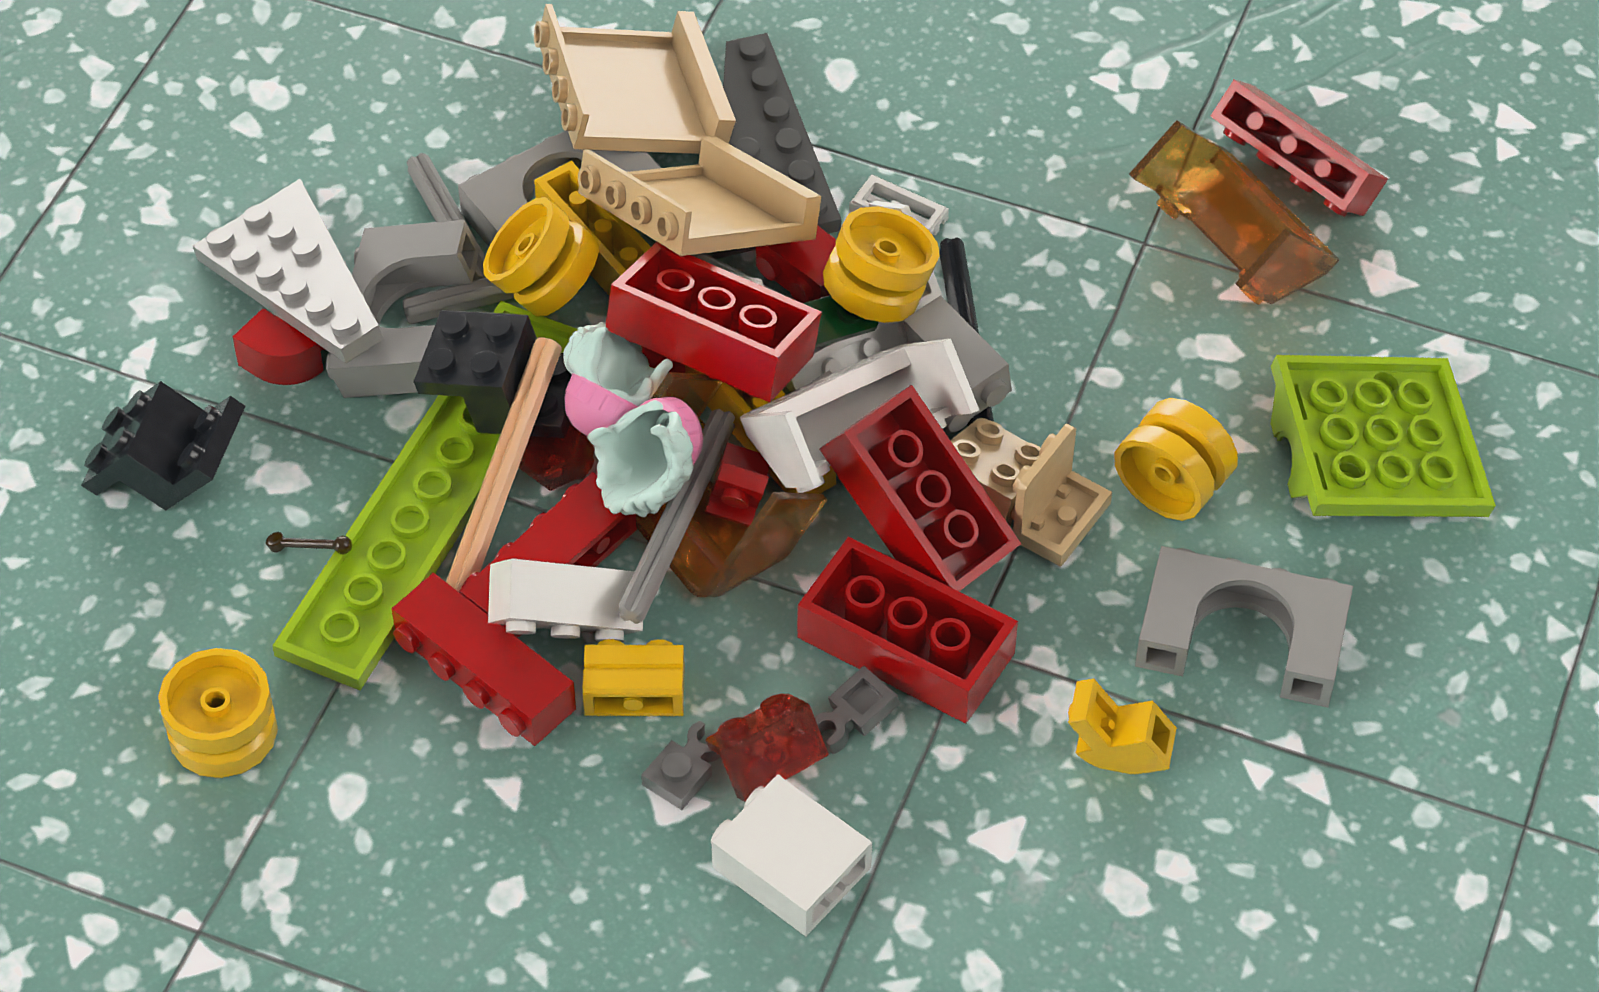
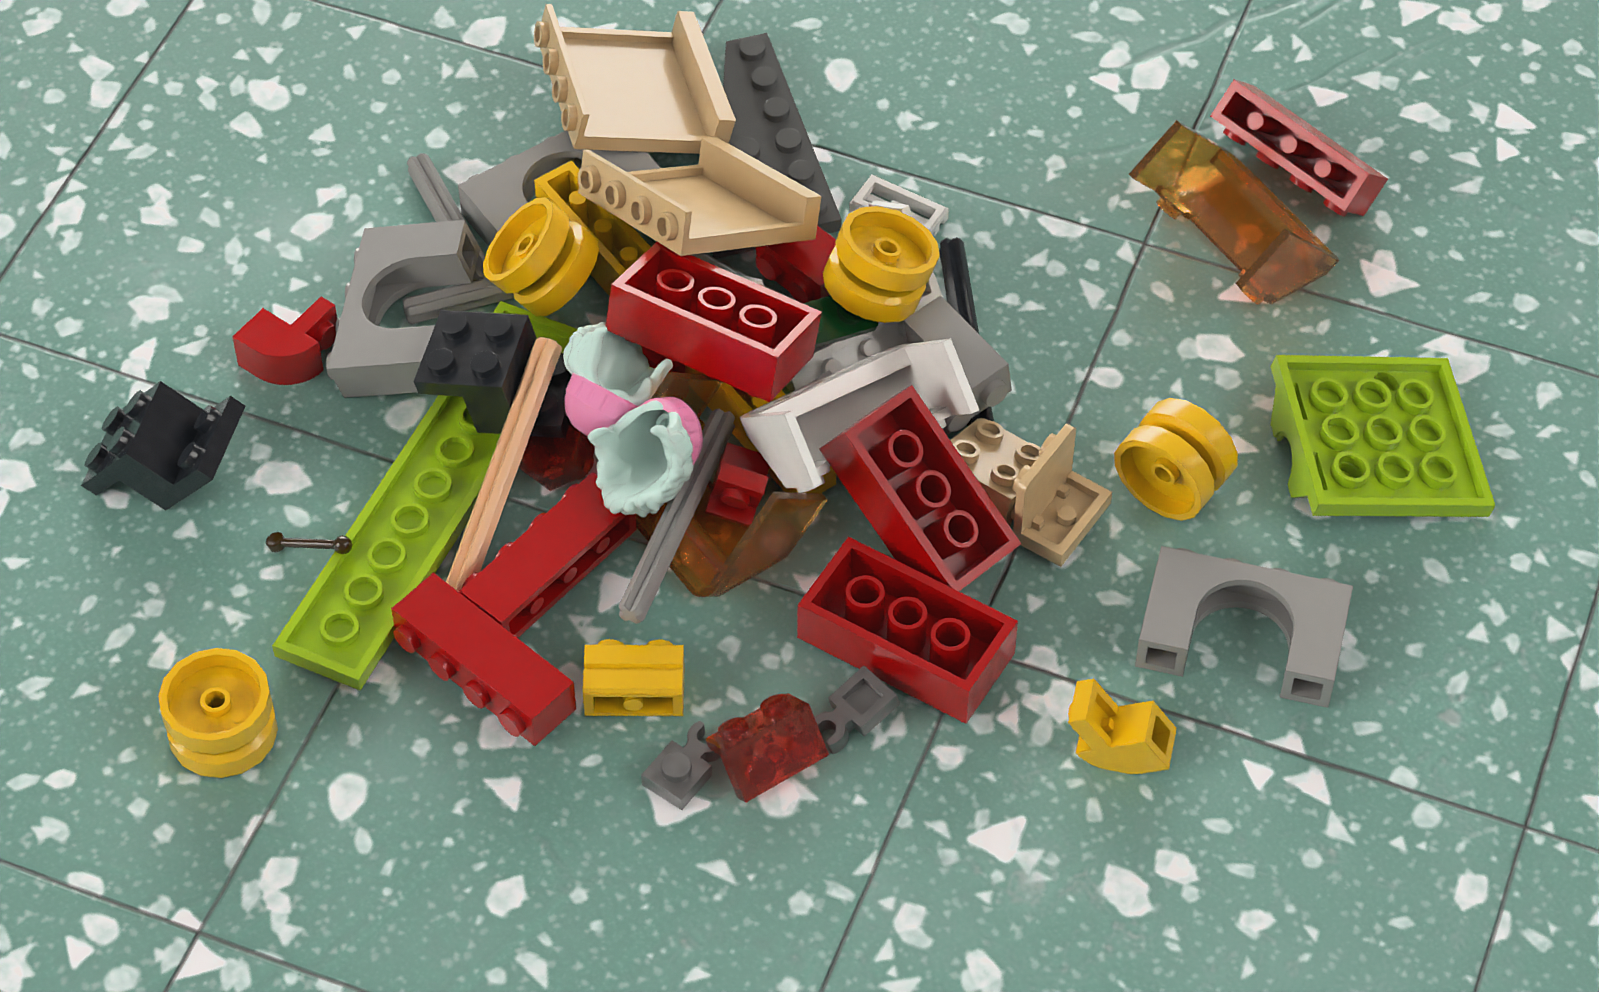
wing [192,179,383,363] -> none
white brick [488,558,643,642] -> none
white brick [711,774,872,936] -> none

